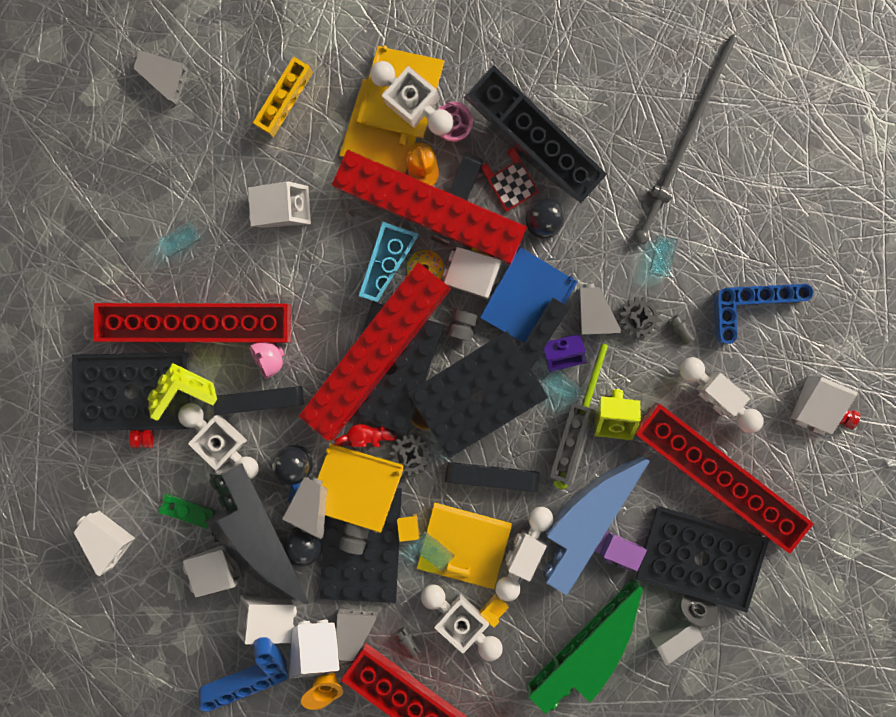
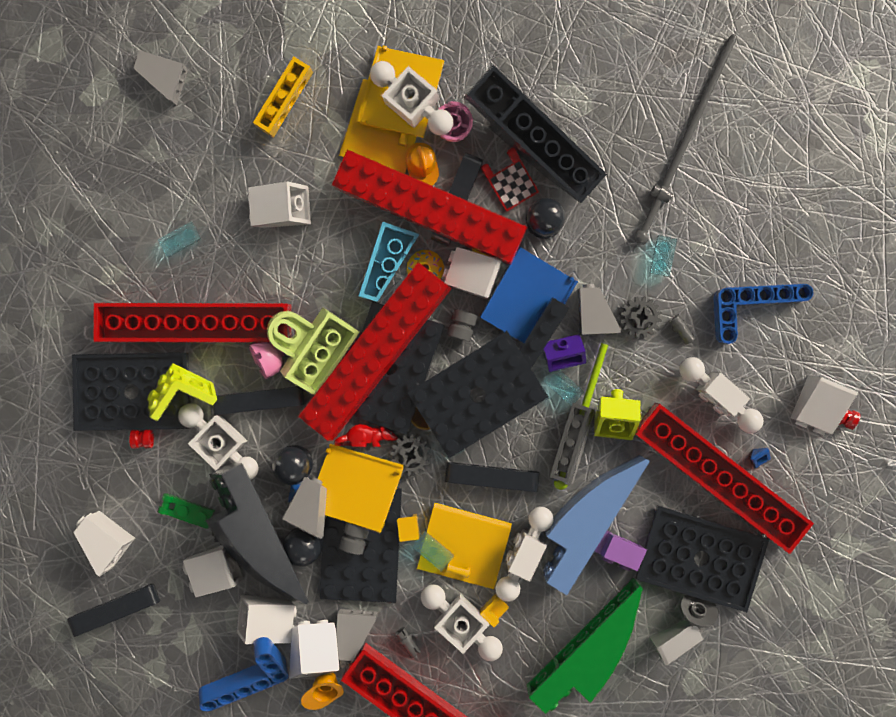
none -> black beam [67,583,161,637]
none -> yellowish green brick [267,308,359,395]
none -> blue slope [751,448,771,469]

